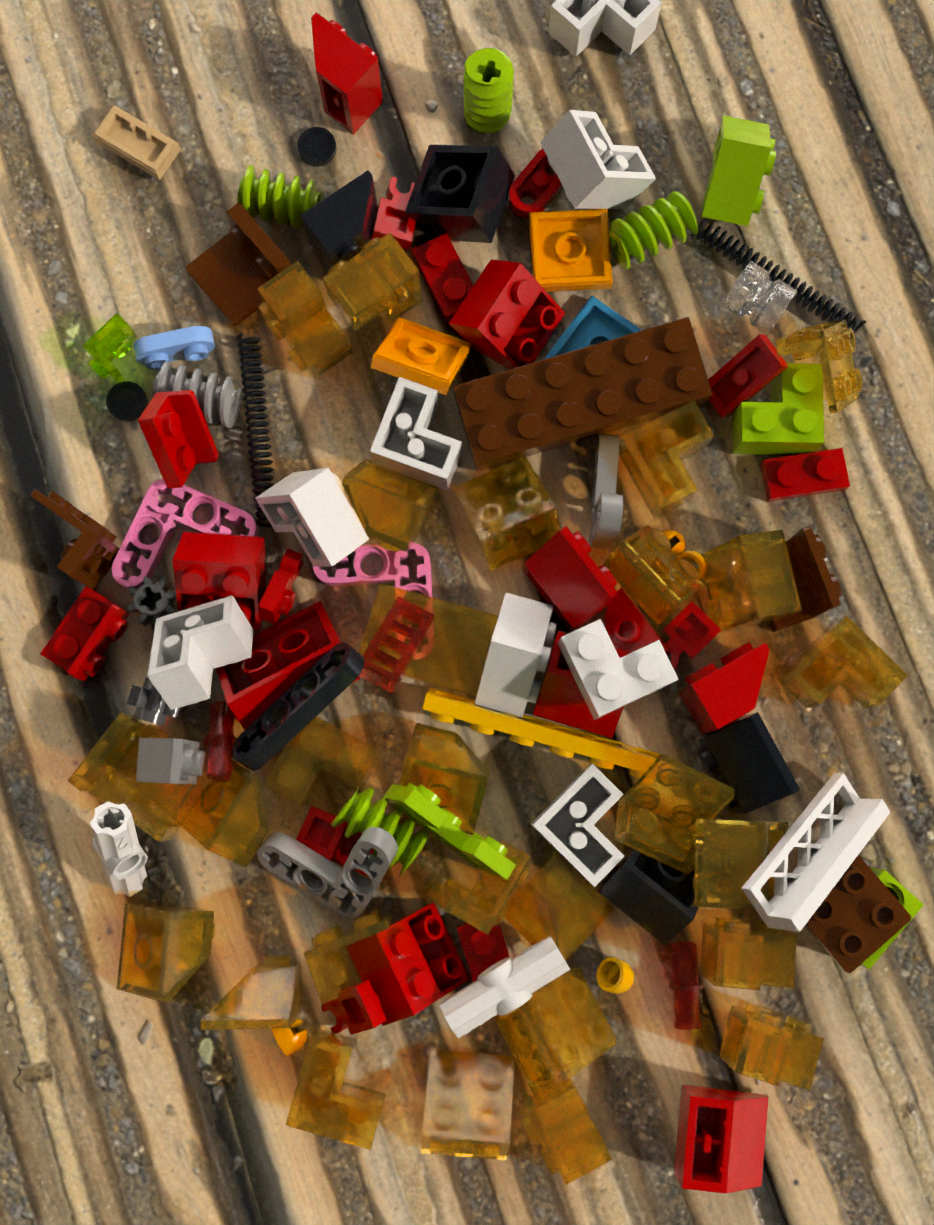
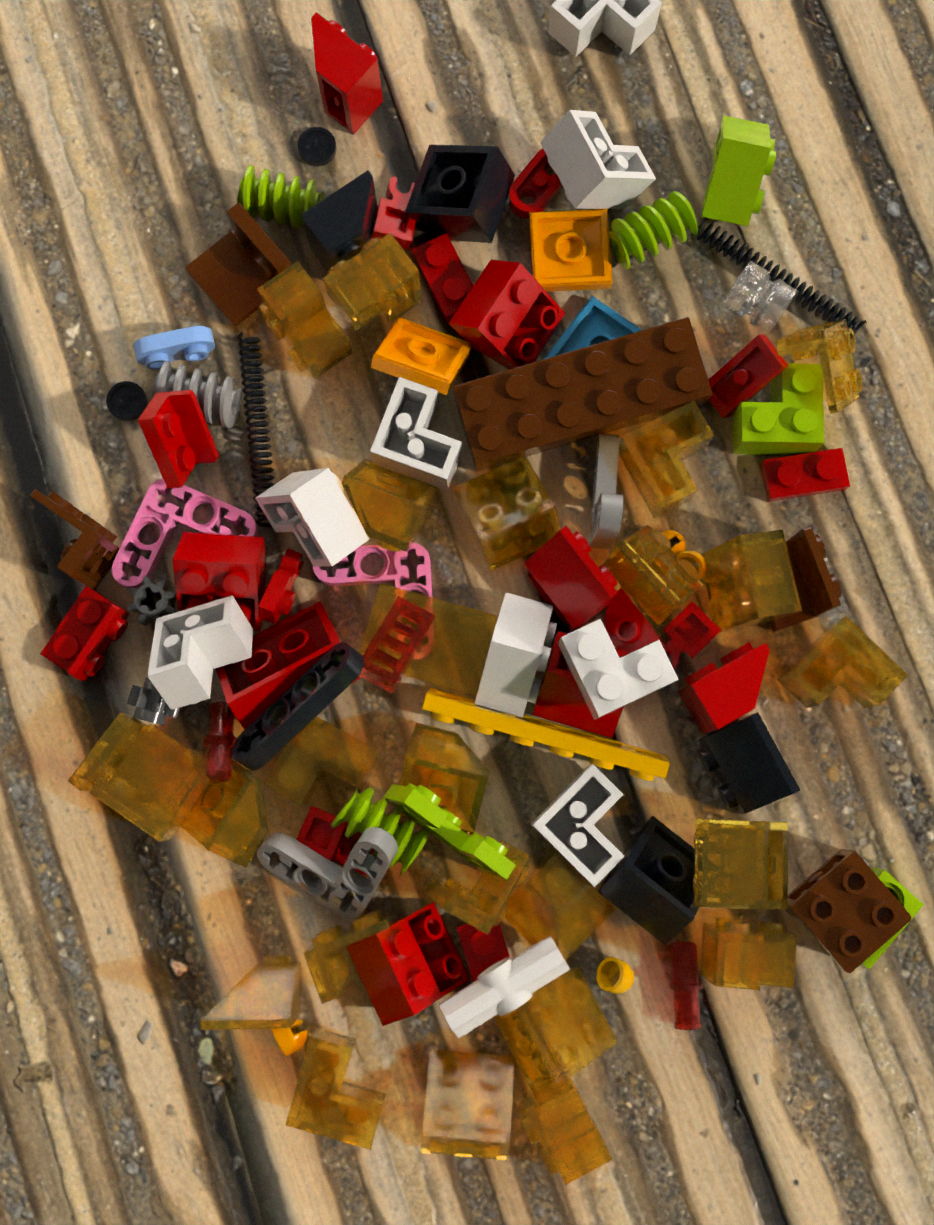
clear neon green bracket [82,313,137,383] -> none
white piece [90,801,148,897] -> none
tan plate [92,105,181,180] -> none
clear yellow slope [117,903,215,1002] -> none
light grey slope [136,738,205,784] -> none
red plate [321,980,387,1035] -> none
lime piece [463,48,514,133] -> none
clear yellow bracket [614,755,734,875] -> none
red slope [674,1084,769,1194] -> none
clear yellow brick [718,1002,824,1090] -> none
white fence [741,773,890,932] -> none

